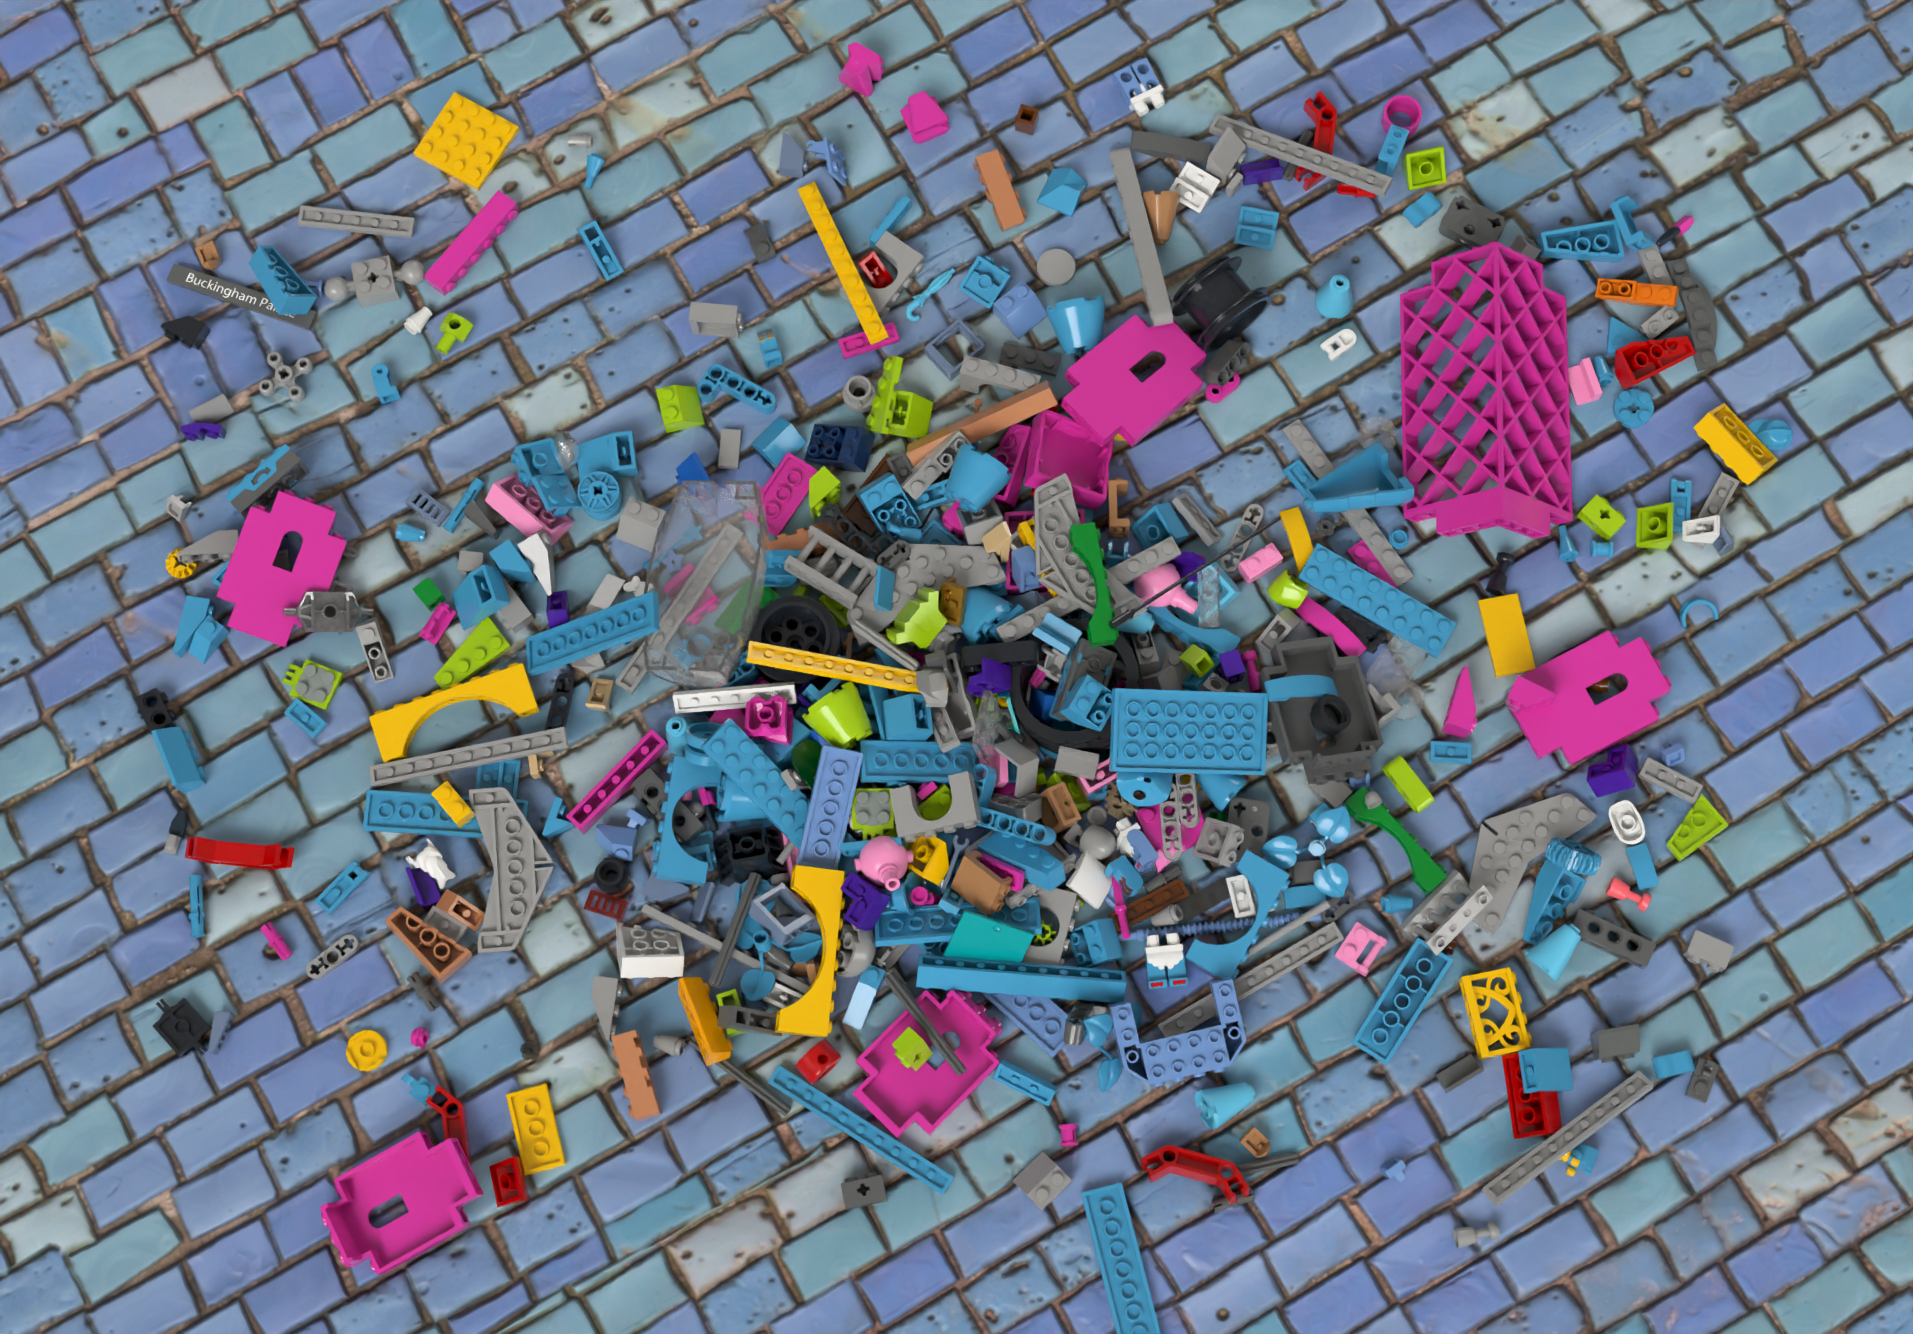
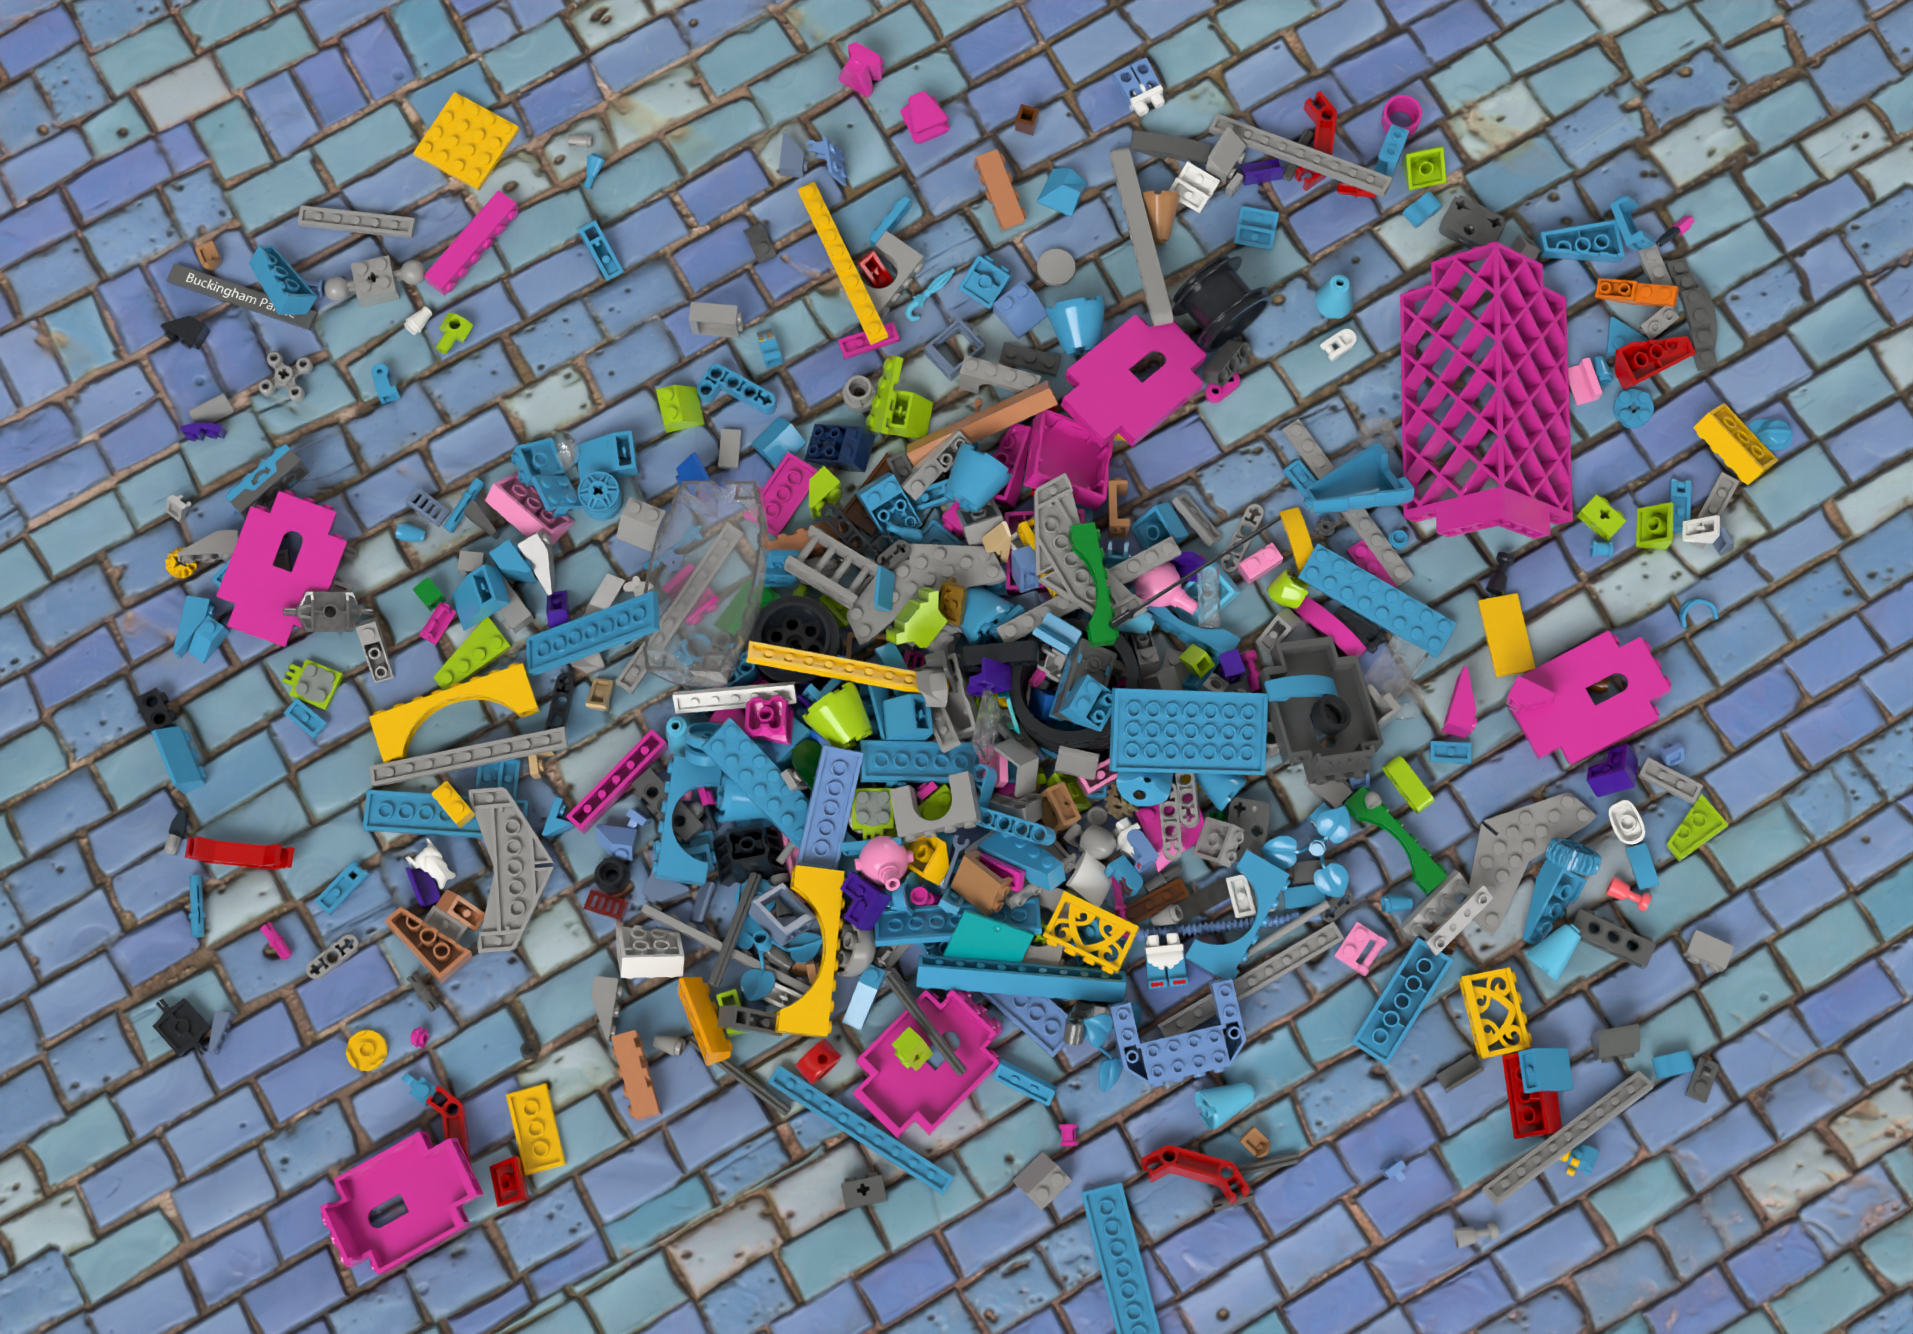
light grey axle [852,619,919,671] -> none
dark azure cone [1558,525,1579,562] -> none
none -> yellow fence [1043,891,1140,975]

